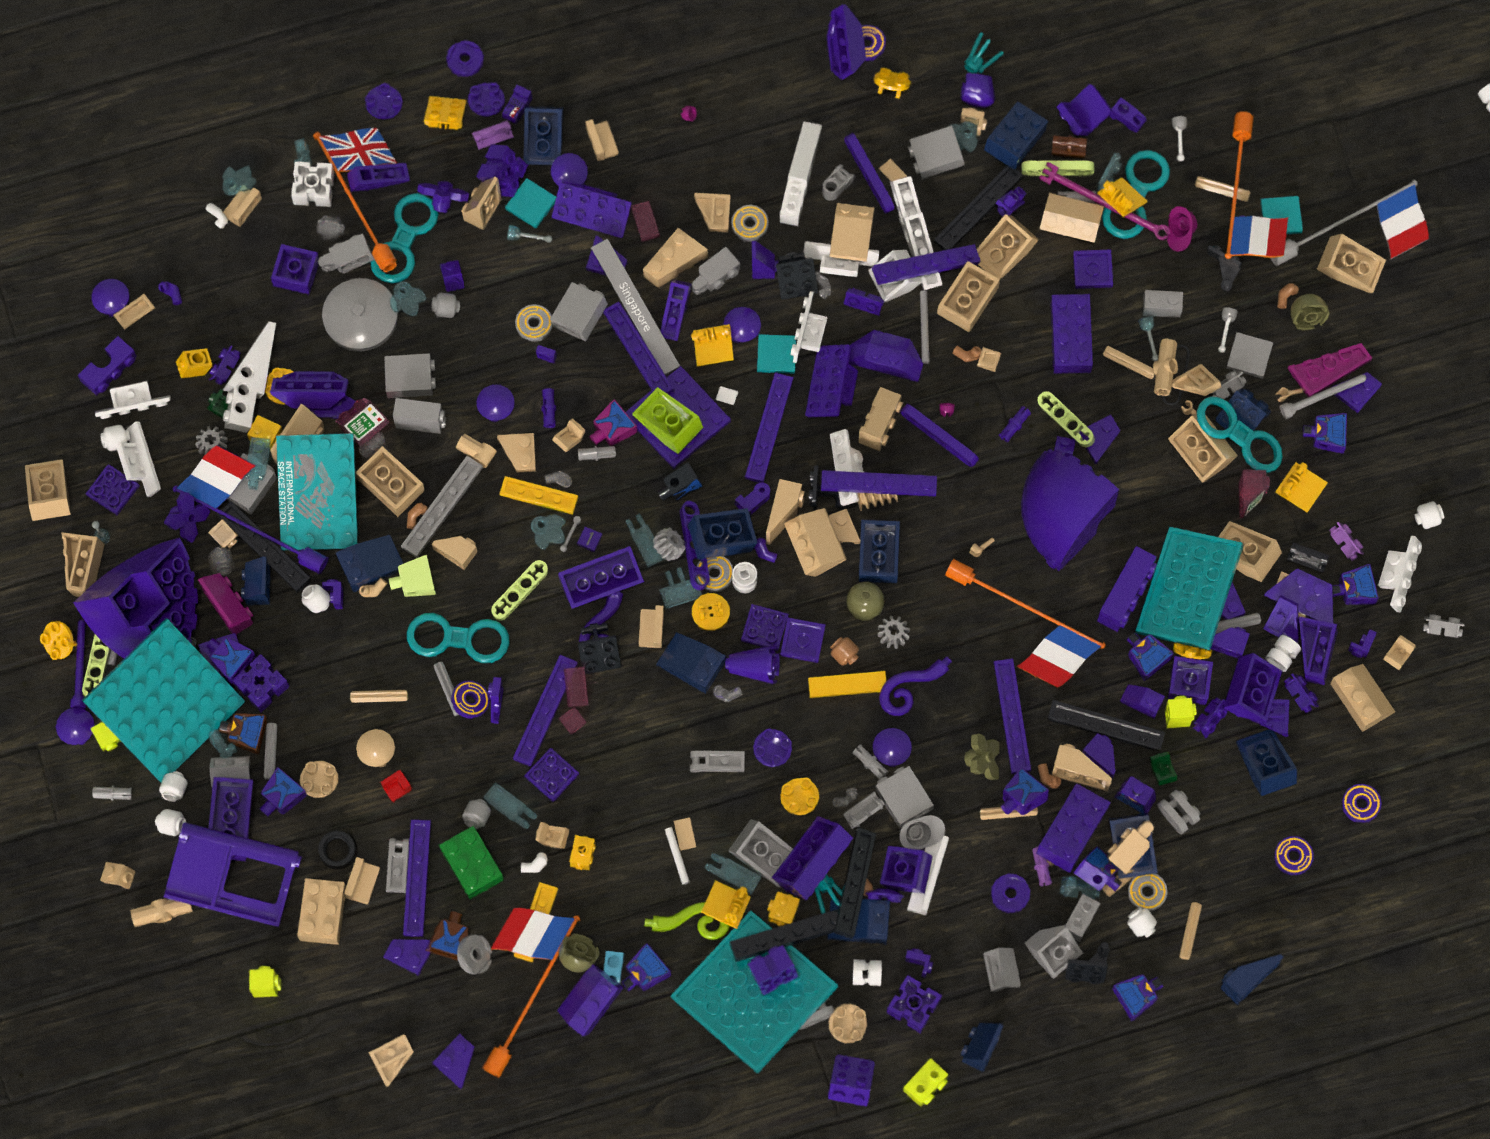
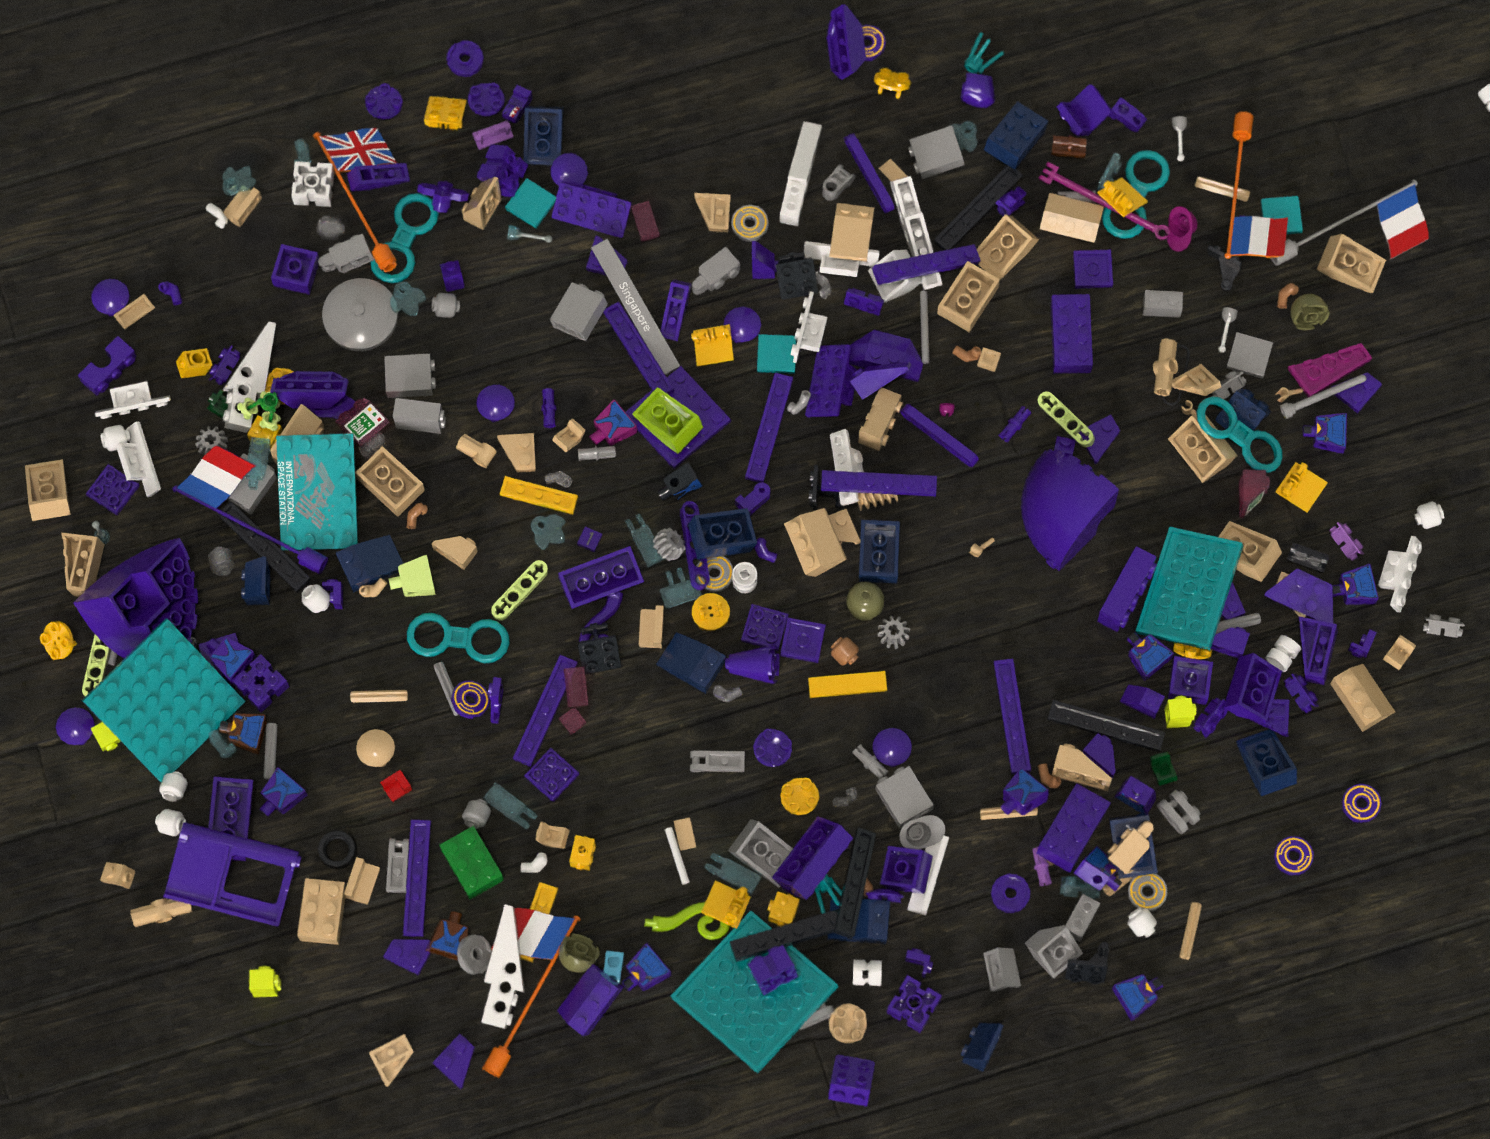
dark purple piece [70,620,86,709] -> none
light grey axle [92,785,132,801] -> none
dark purple plant [164,491,210,543] -> none
magenta slope [198,573,253,635] -> none
tan bracket [208,520,238,549] -> none
light grey panel [209,756,251,788] -> none
tan dish [300,761,338,798] -> none
light grey plate [401,456,483,558] -> none
light grey tile [515,304,553,342] -> none
dark purple tile [536,345,557,363] -> none
light grey hinge [560,516,581,552] -> none
tan panel [586,119,618,161] -> none
tan wedge [643,228,708,288] -> none
magenta hinge [681,106,697,121] -> none
white sticker [716,386,738,405] -> none
tan slope [766,479,805,545] -> none
light grey hinge [843,792,885,829] -> none
dark purple plant [879,657,952,716] -> none
neon yellow brick [903,1058,948,1107] -> none
flag [945,559,1106,688] -> none
tan bracket [961,108,987,136] -> none
olive plant [964,734,999,780] -> none
yellowish green beam [1022,161,1094,176] -> none
tan axle [1103,346,1155,379] -> none
hinge [1138,316,1159,362] -> none
dark blue slope [1221,954,1283,1005] -> none
dark purple wing [1263,595,1299,643] -> none
none -> plant [237,391,281,431]
none -> white brick [482,905,524,1029]
none -> light grey arm [787,390,811,414]
none -> dark purple slope [850,362,911,400]

